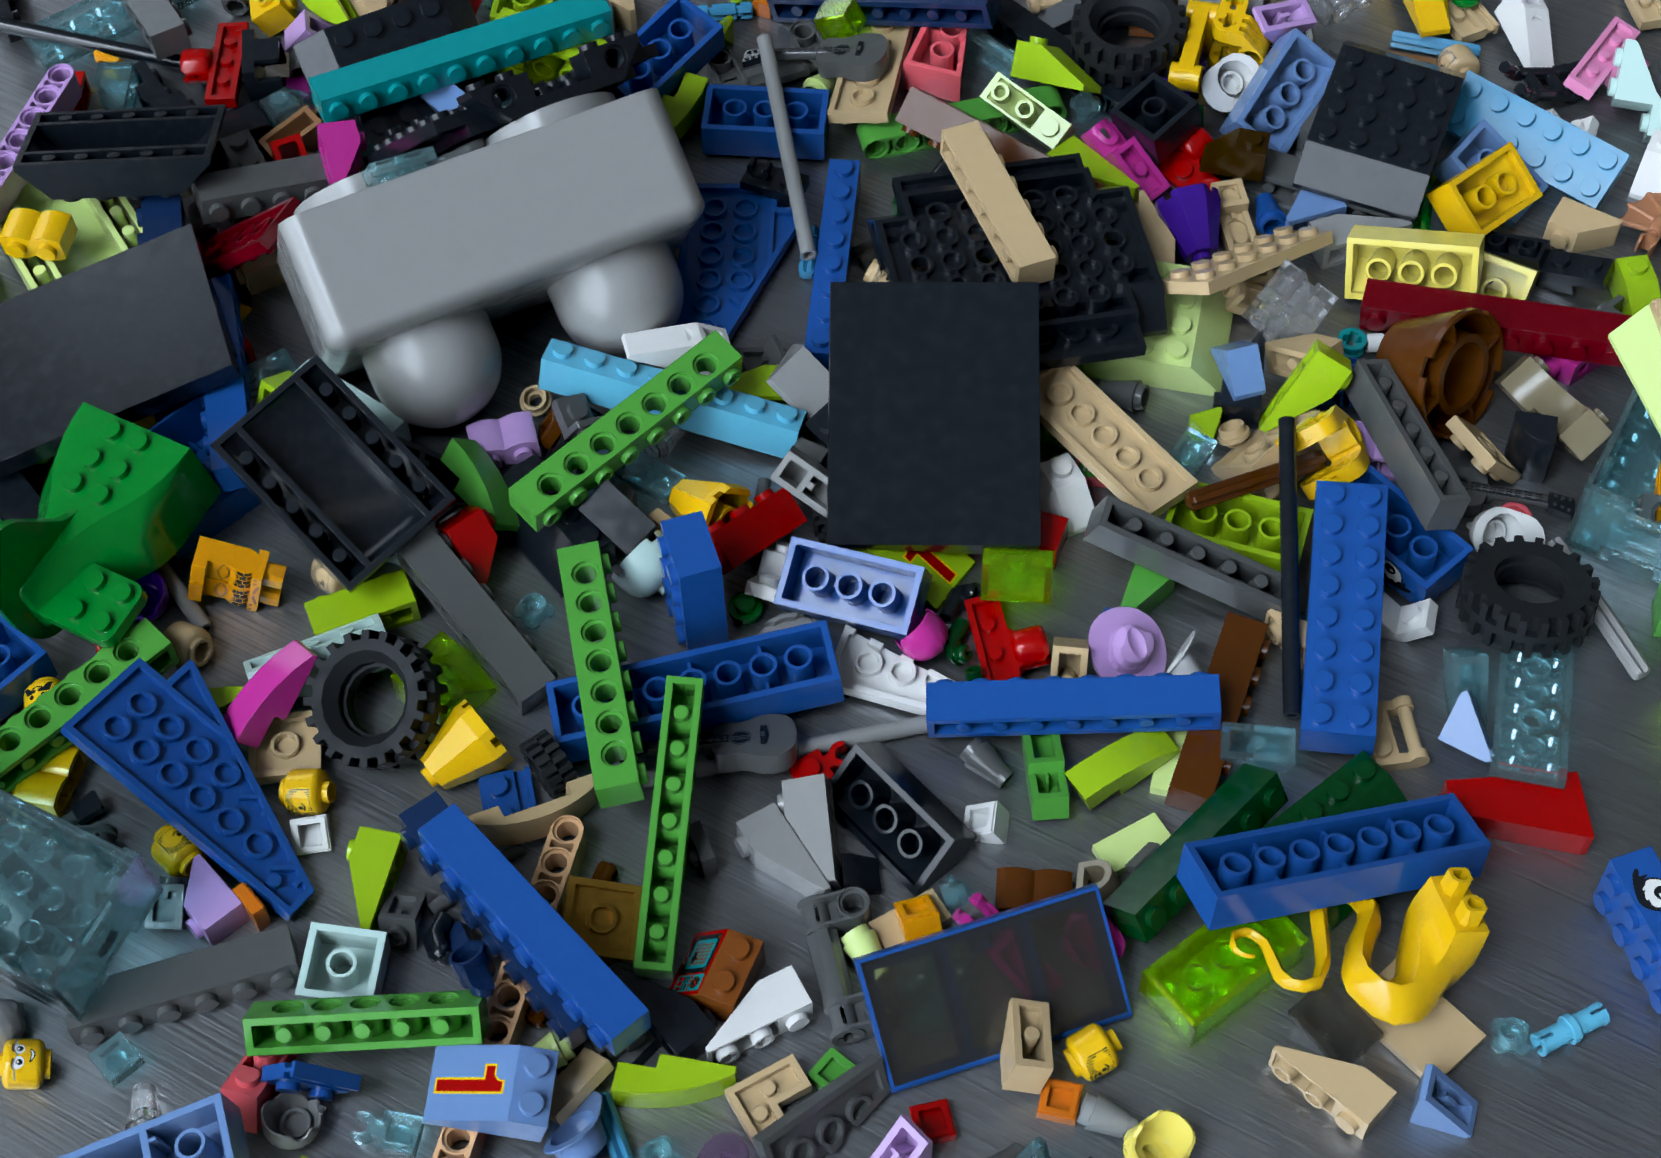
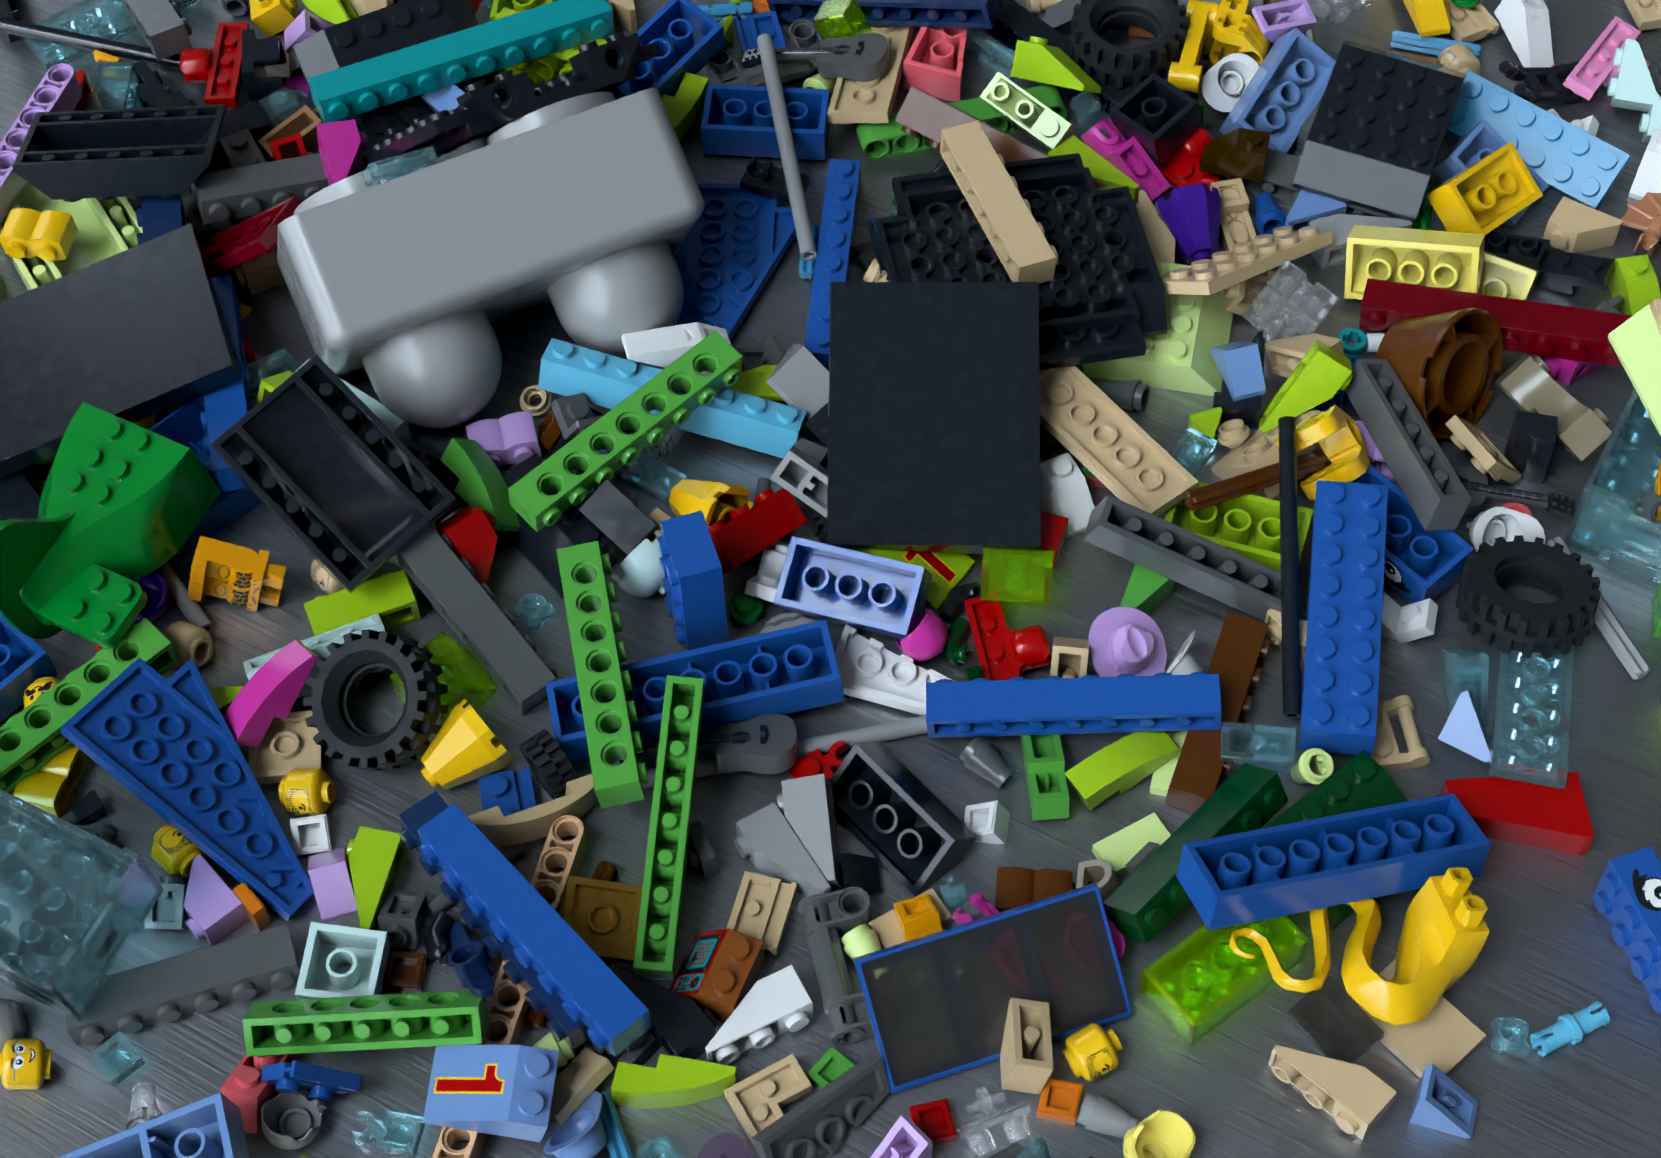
none -> lavender slope [308,847,358,923]
none -> reddish brown tile [382,950,429,993]
none -> tan plate [726,871,797,955]
none -> blue plate [734,11,787,64]
none -> clear hips [955,1086,1031,1158]
none -> yellowish green cone [1290,748,1334,784]

